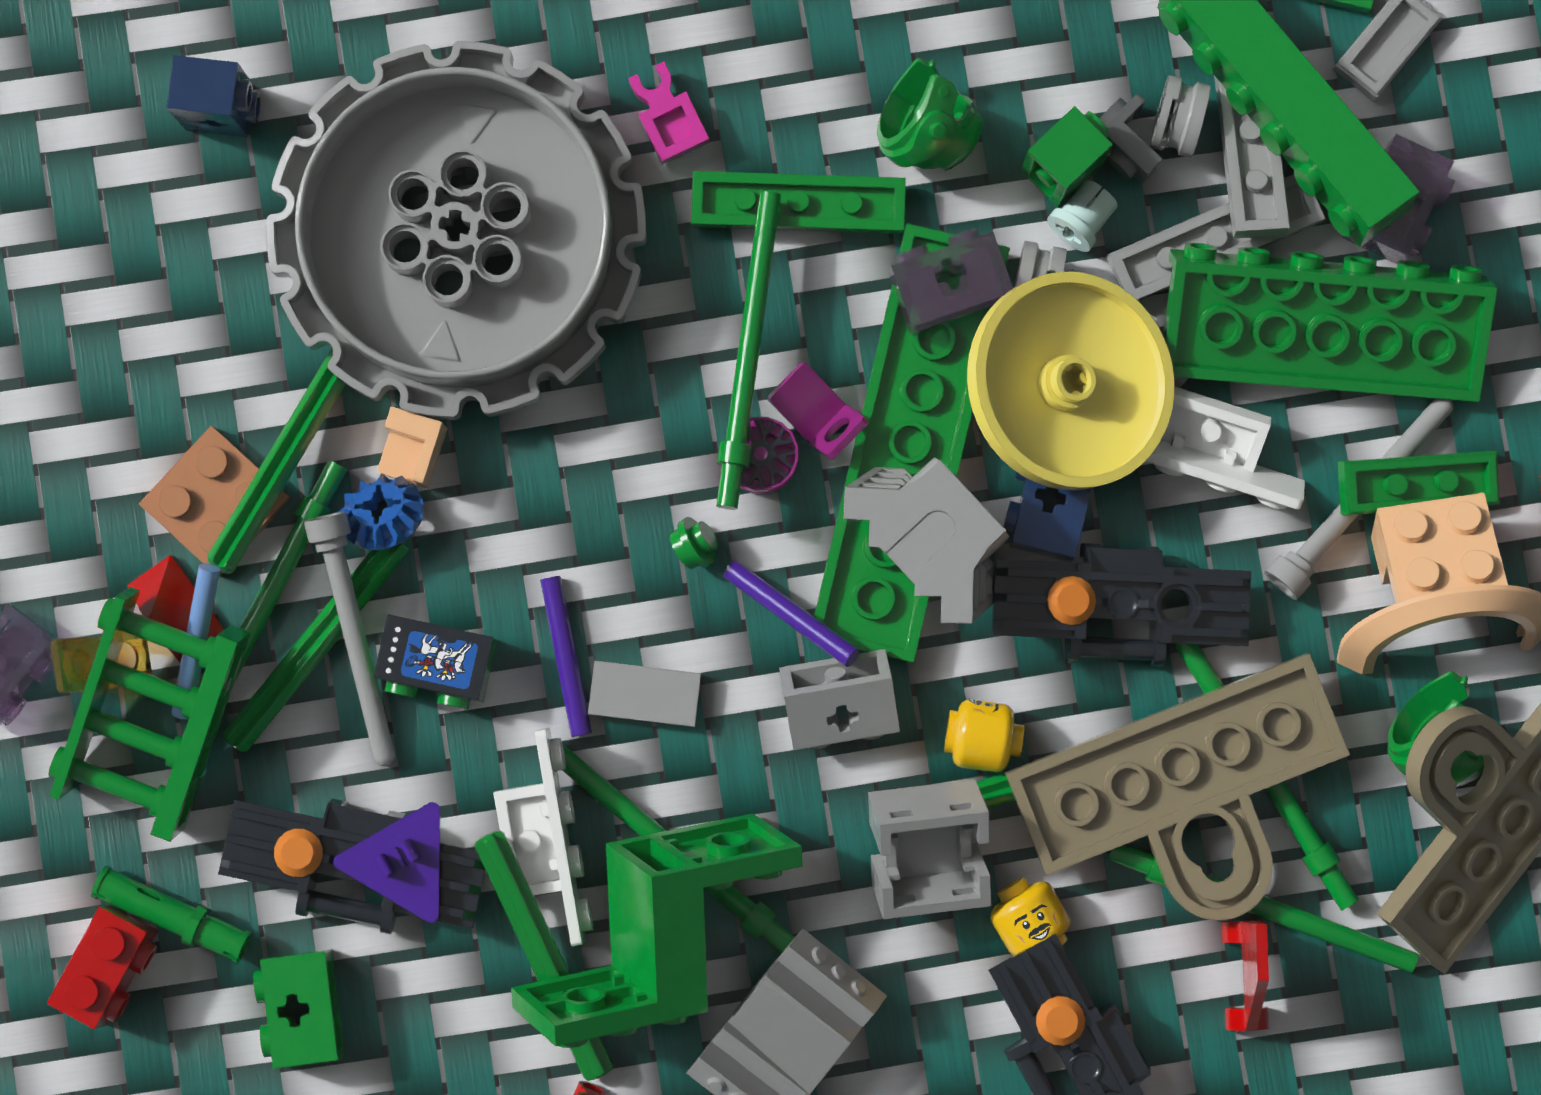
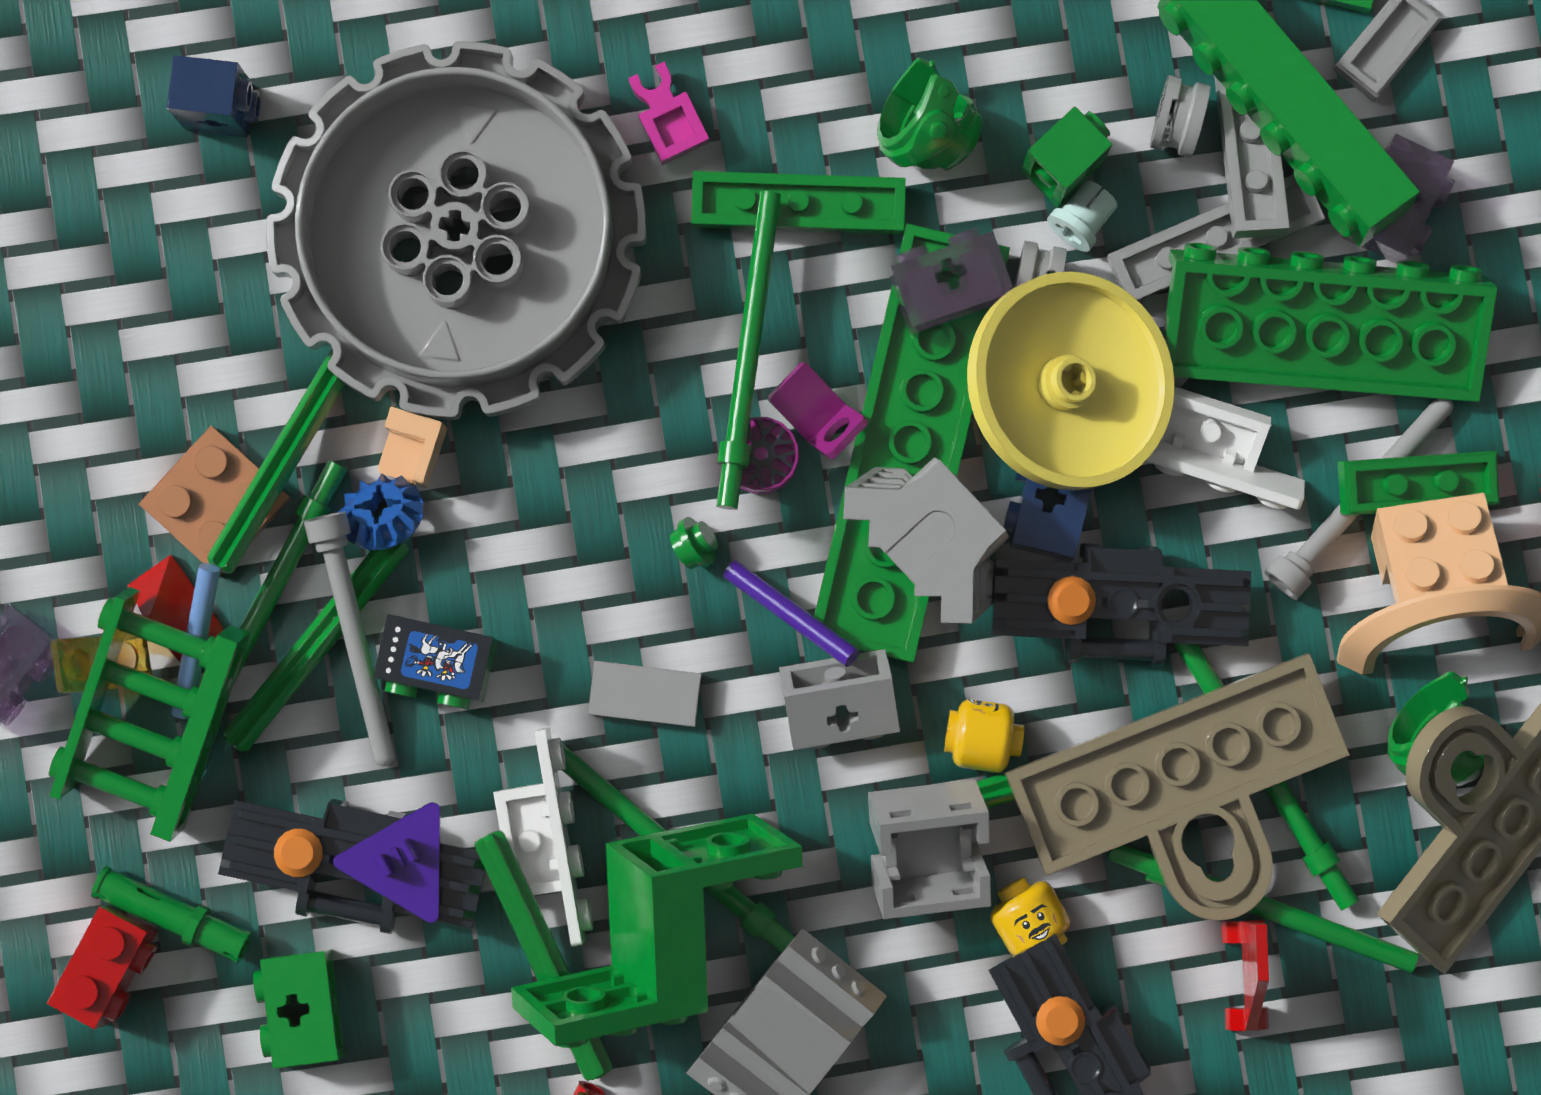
dark purple bar [540,576,592,737] -> none
dark grey bracket [1100,93,1162,184] -> none

